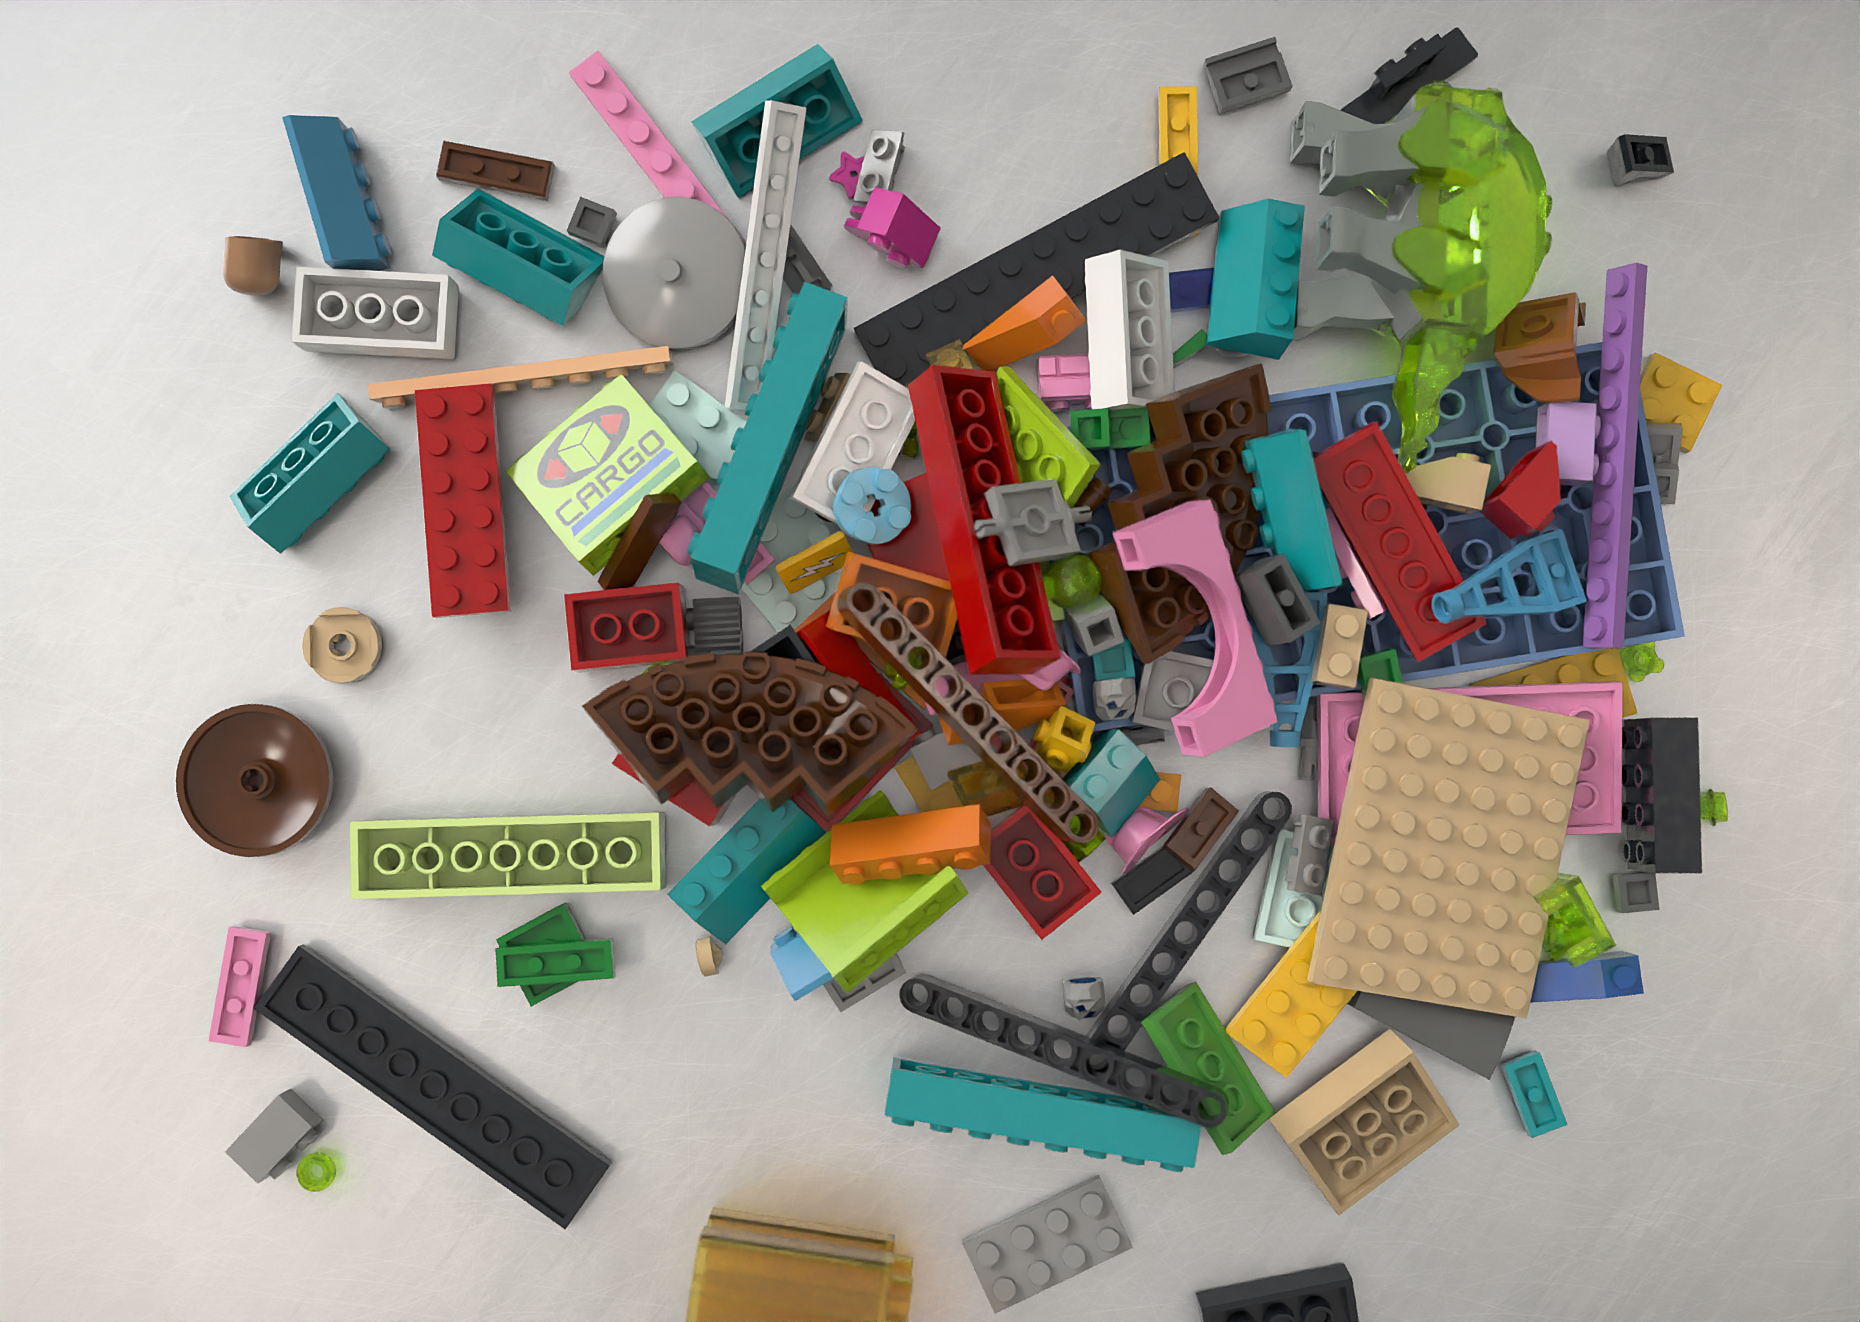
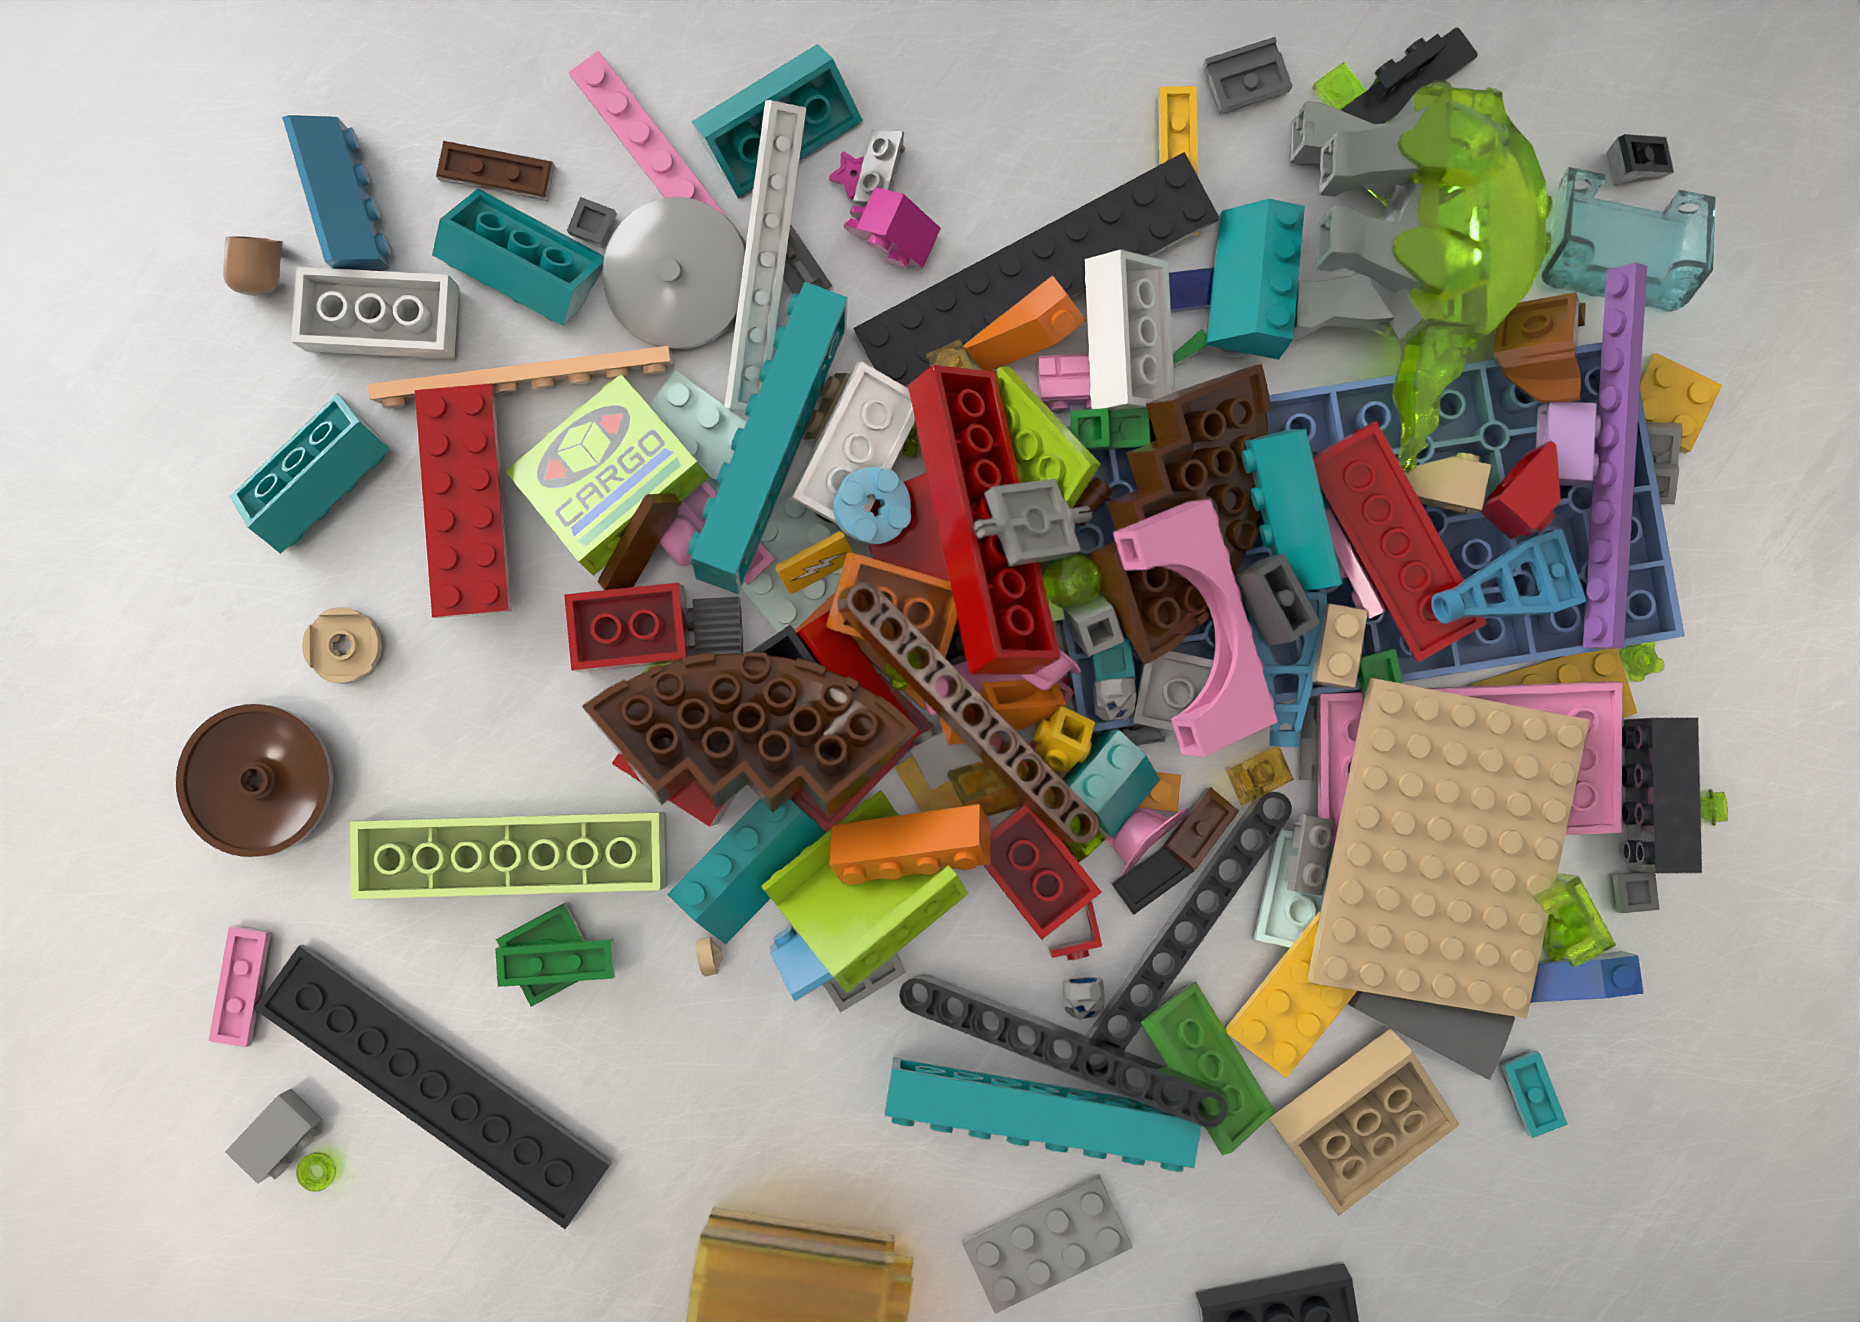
none -> red bracket [1048,901,1103,961]
none -> clear yellow slope [1224,747,1294,805]
none -> clear neon green plate [1312,62,1366,110]
none -> clear light blue windscreen [1541,167,1716,312]

